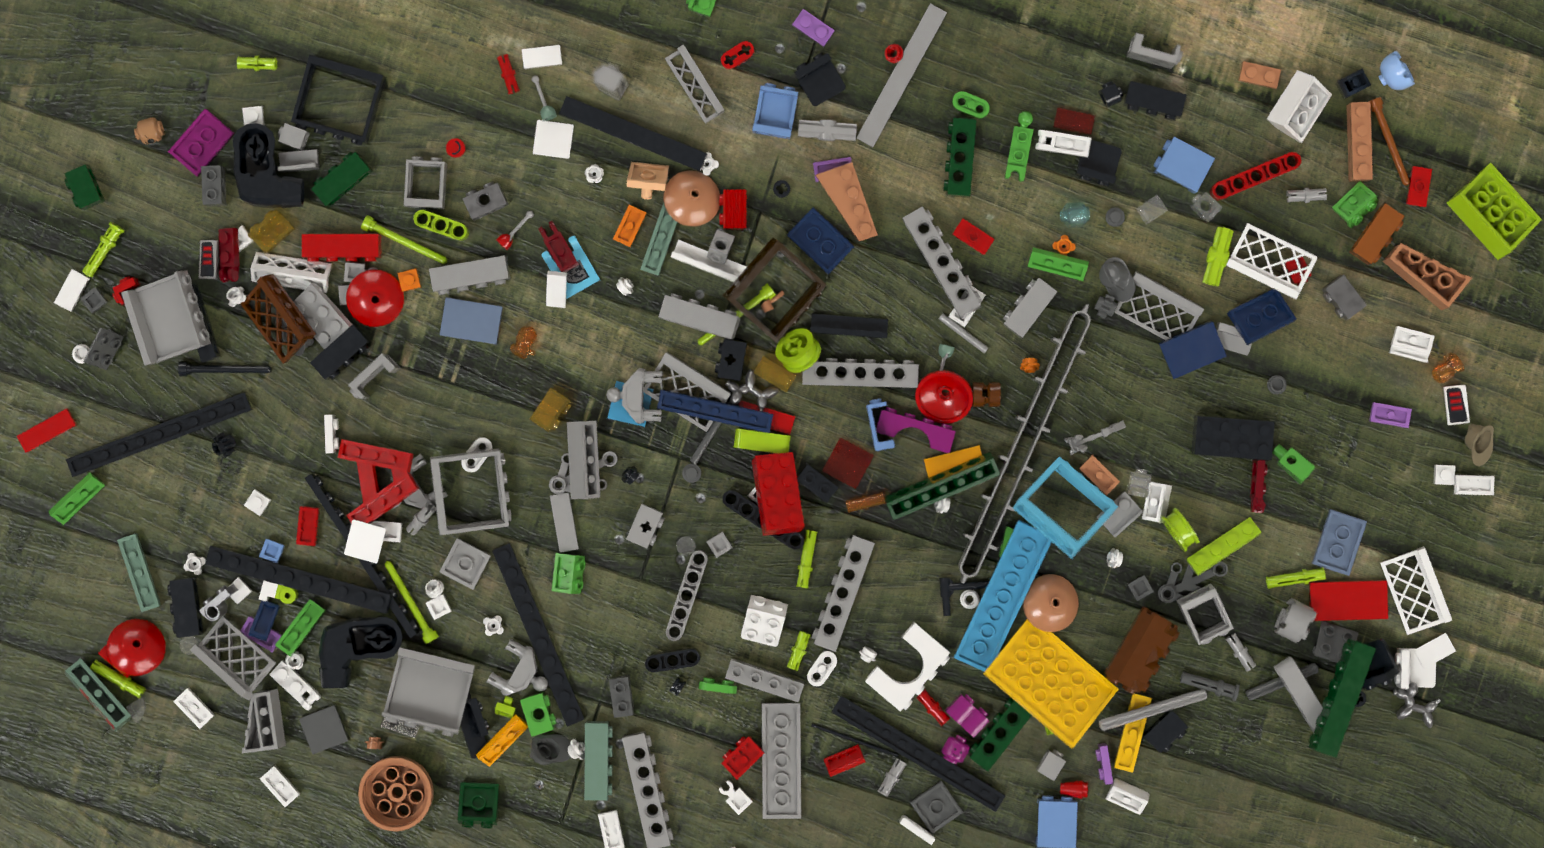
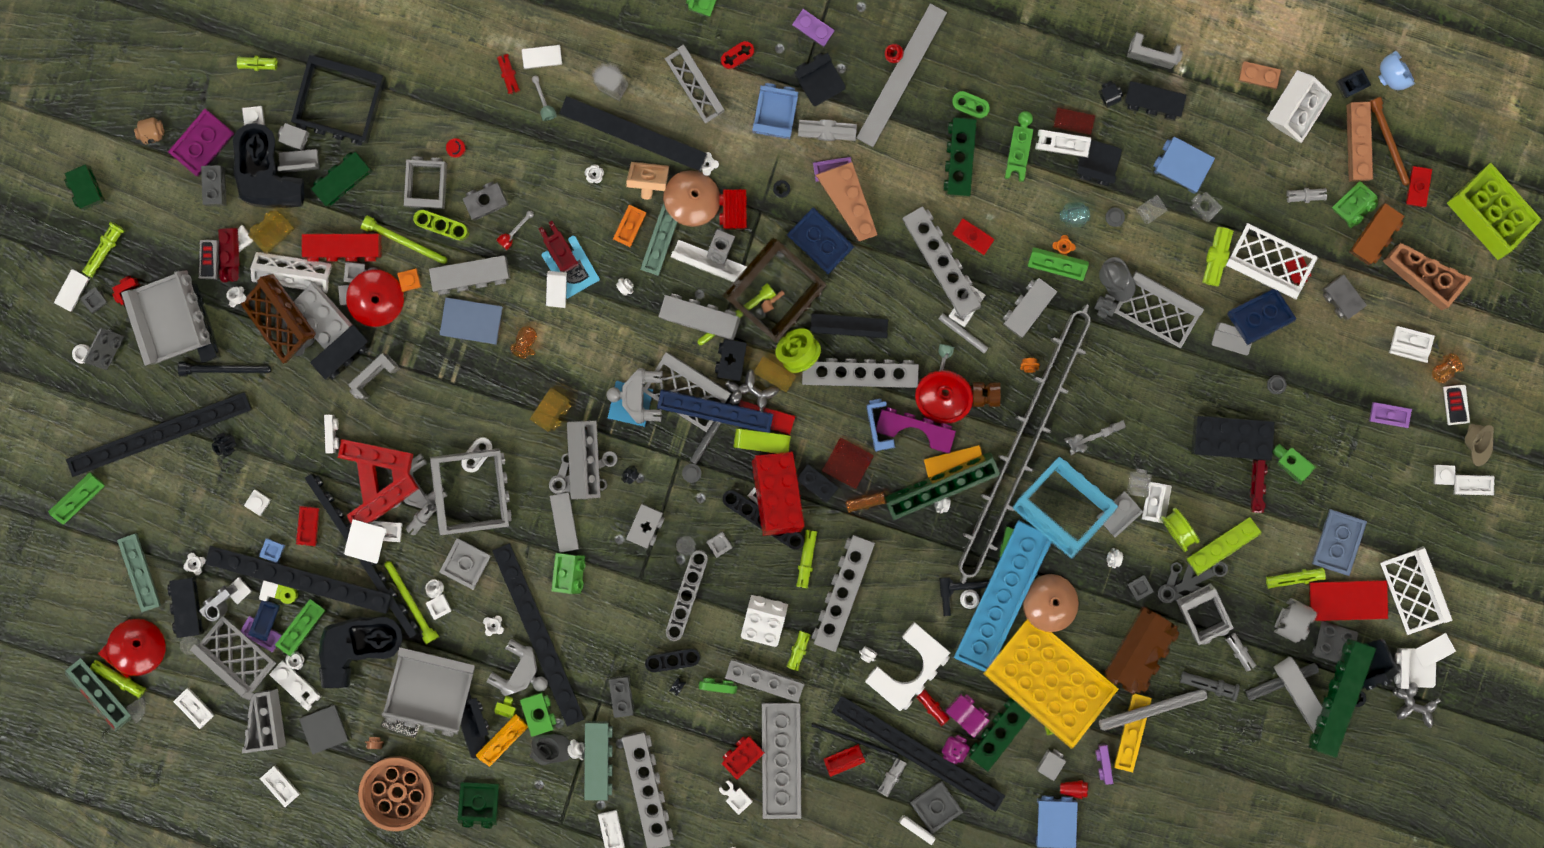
red tile [17,409,77,453] -> none
white sticker [533,120,574,159] -> none
white plate [807,651,837,686] -> none
nougat plate [1078,455,1120,496] -> none
white slope [1105,778,1150,815] -> none
black brick [1143,710,1188,753] -> none
dark blue tile [1159,321,1227,379] -> none
red beam [1210,152,1301,201] -> none

